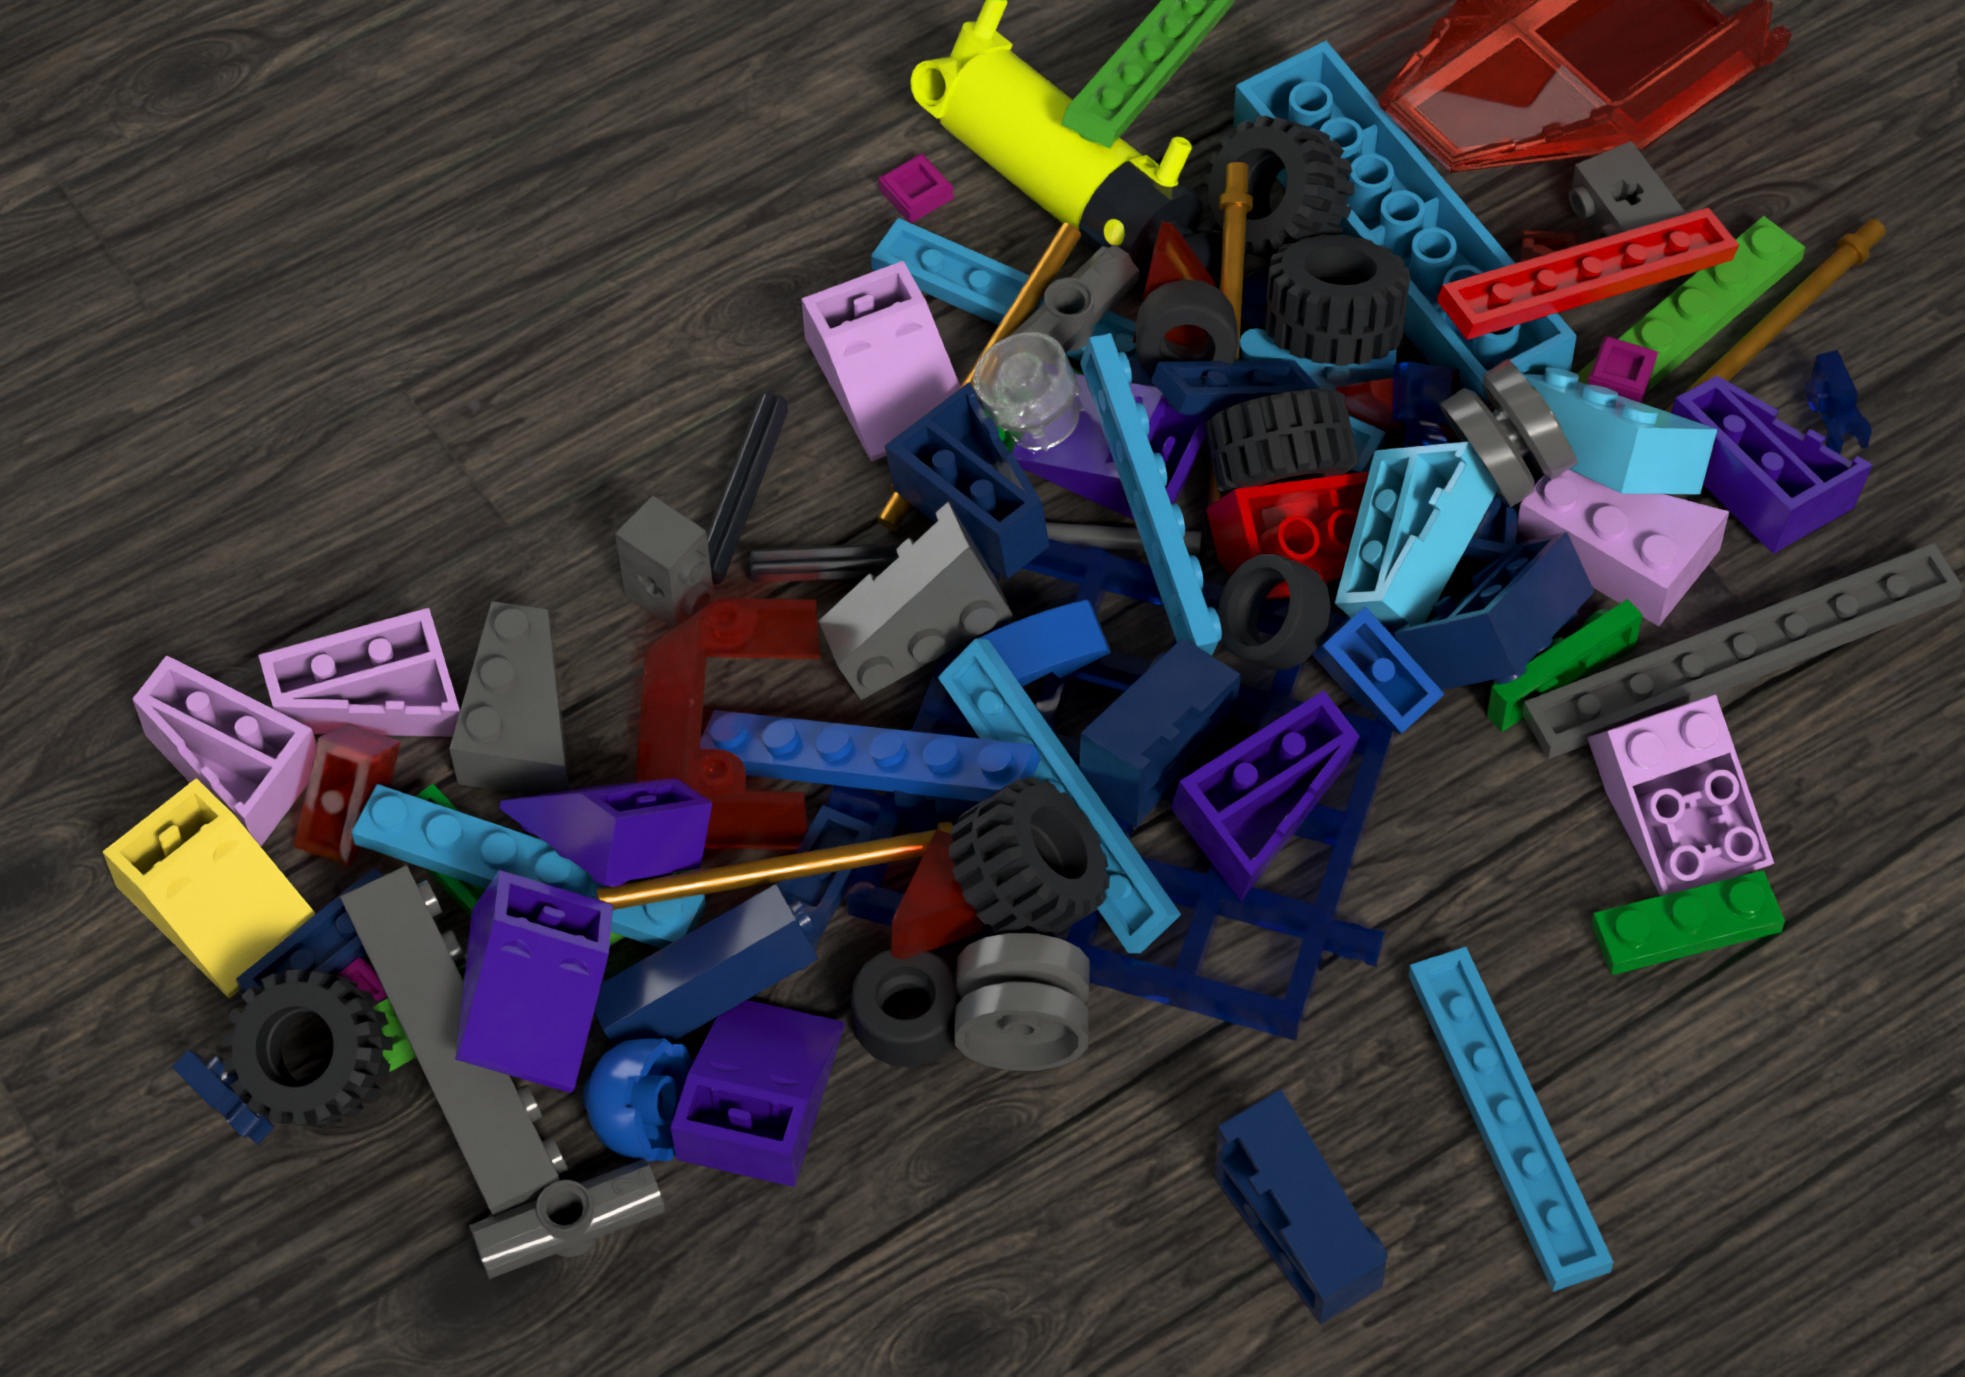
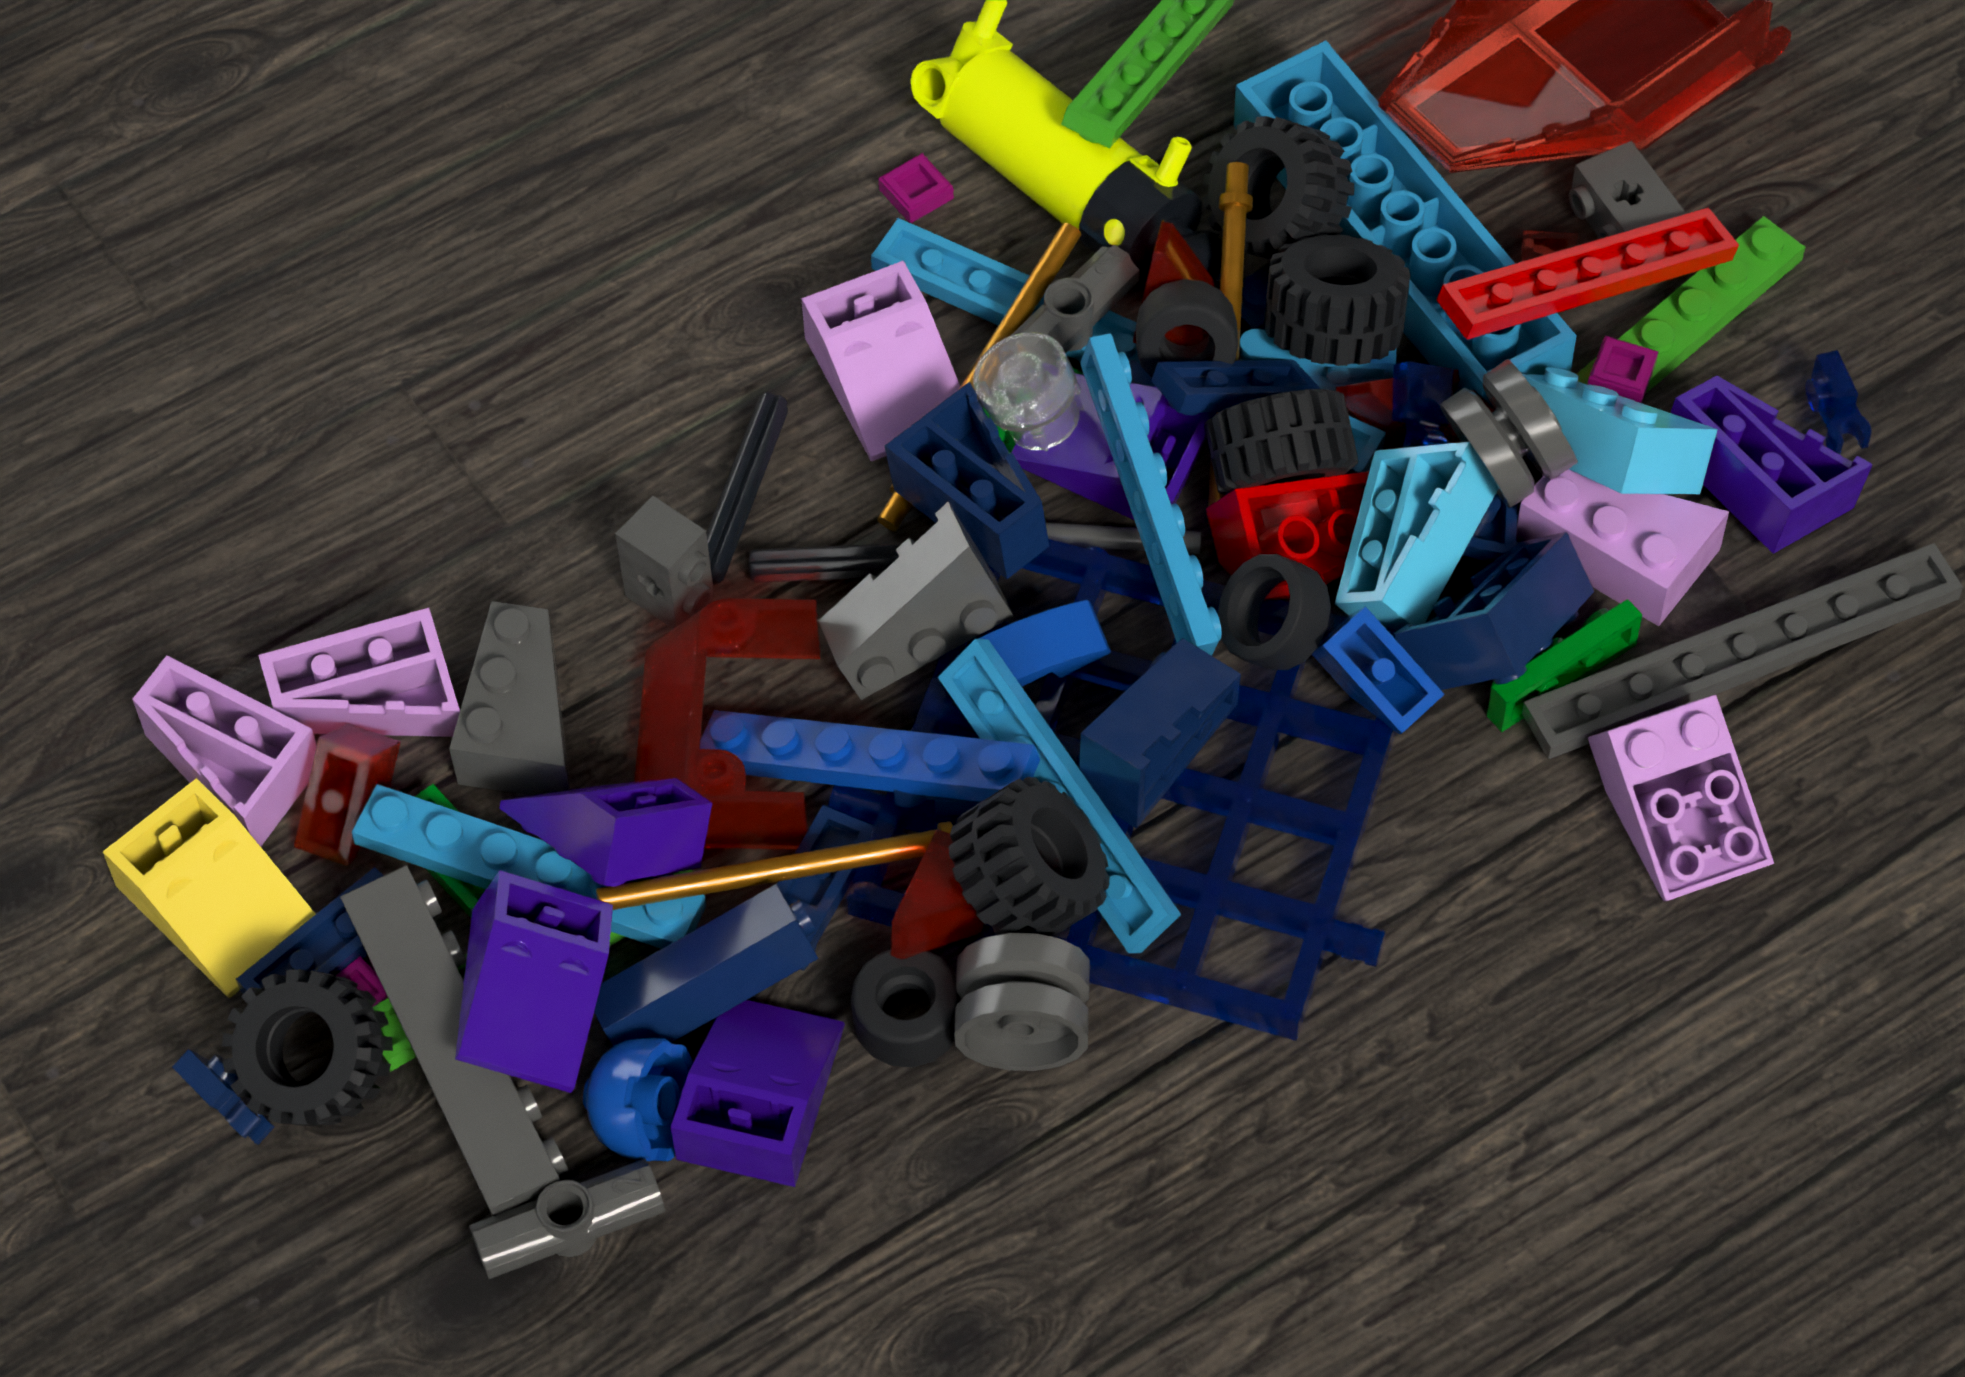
dark purple wedge [1171,690,1360,901] -> none
dark blue wedge [1215,1089,1387,1325] -> none
dark azure plate [1408,947,1613,1292] -> none
green plate [1591,870,1785,975] -> none
pearl gold bar [1665,219,1886,413] -> none

